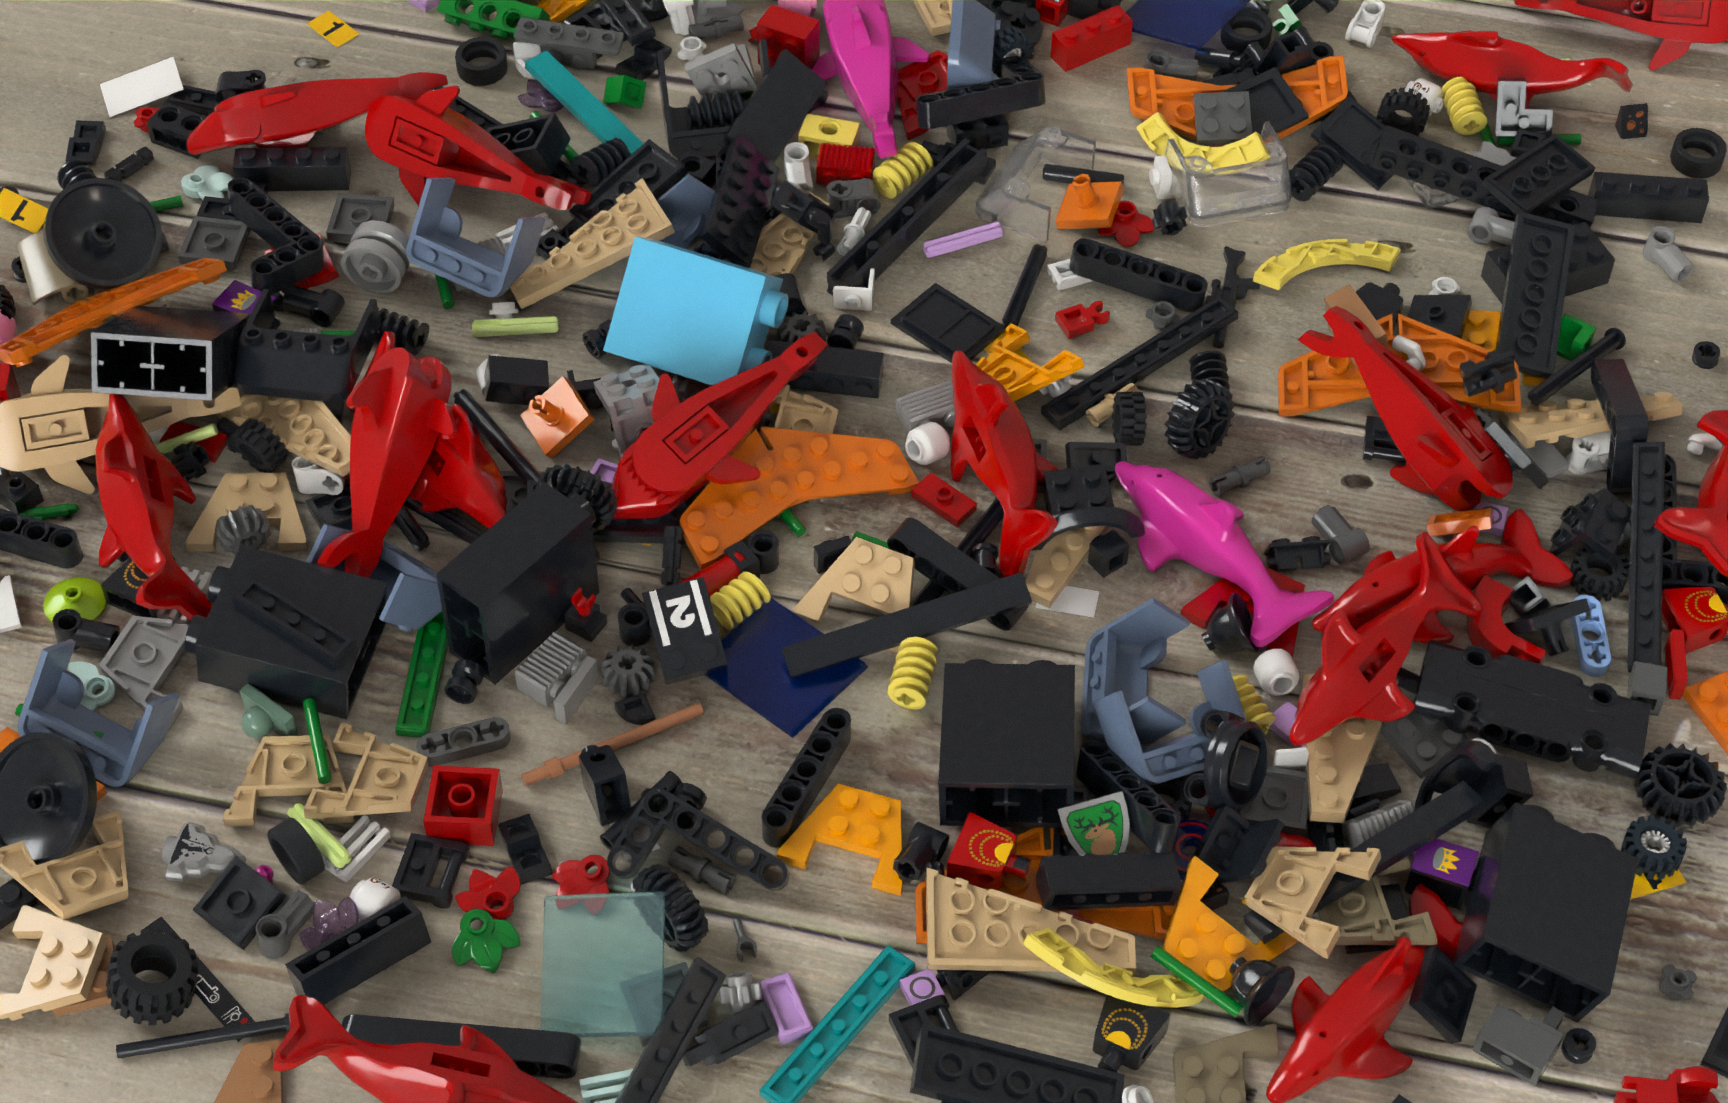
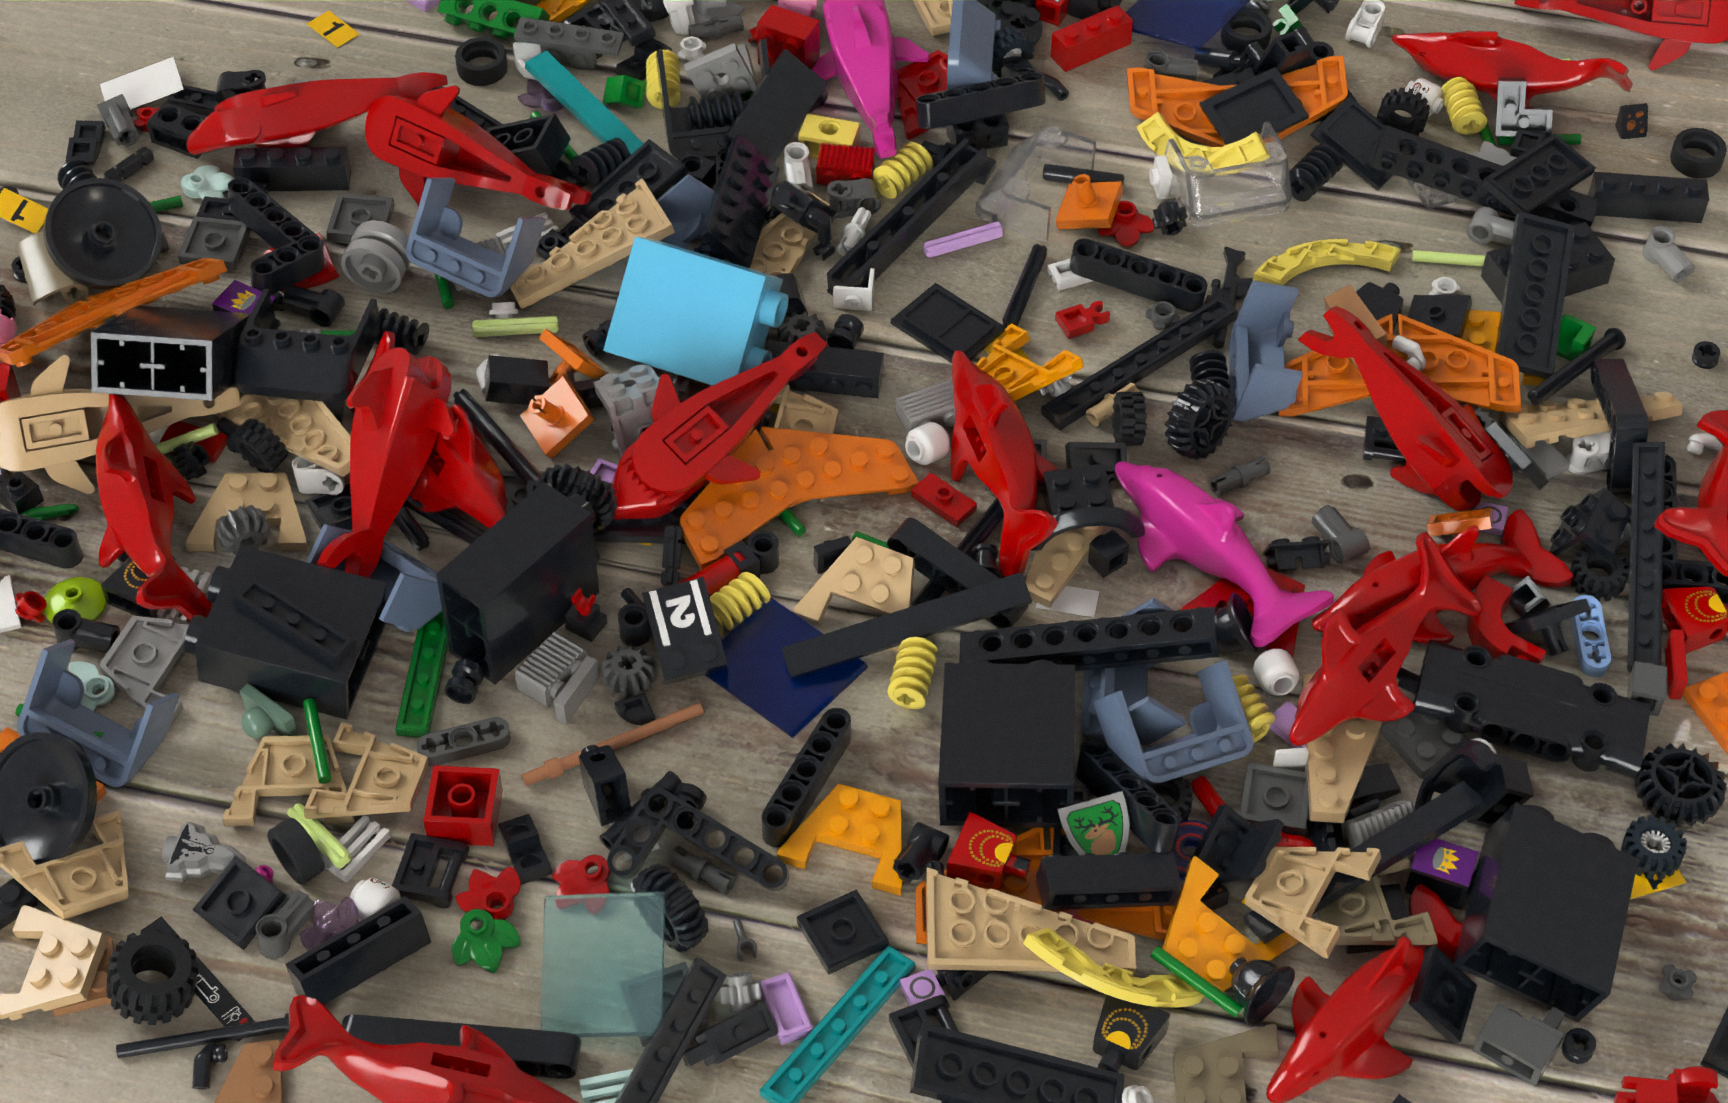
black piece [1184,709,1268,810] -> none
dark grey plate [1193,91,1252,146] -> none
black hips [1460,350,1517,397] -> none
none -> red plate [14,591,47,623]
none -> dark grey piece [97,94,139,147]
none -> black arm [192,1043,228,1090]
none -> orange tile [539,329,609,385]
none -> light yellow piece [646,50,681,109]
none -> black plate [797,889,889,975]
none -> black brick [959,607,1220,671]
none -> black arm [1041,72,1069,101]
none -> sand blue windscreen [1228,281,1302,422]
none -> yellowish green bar [1412,250,1486,267]

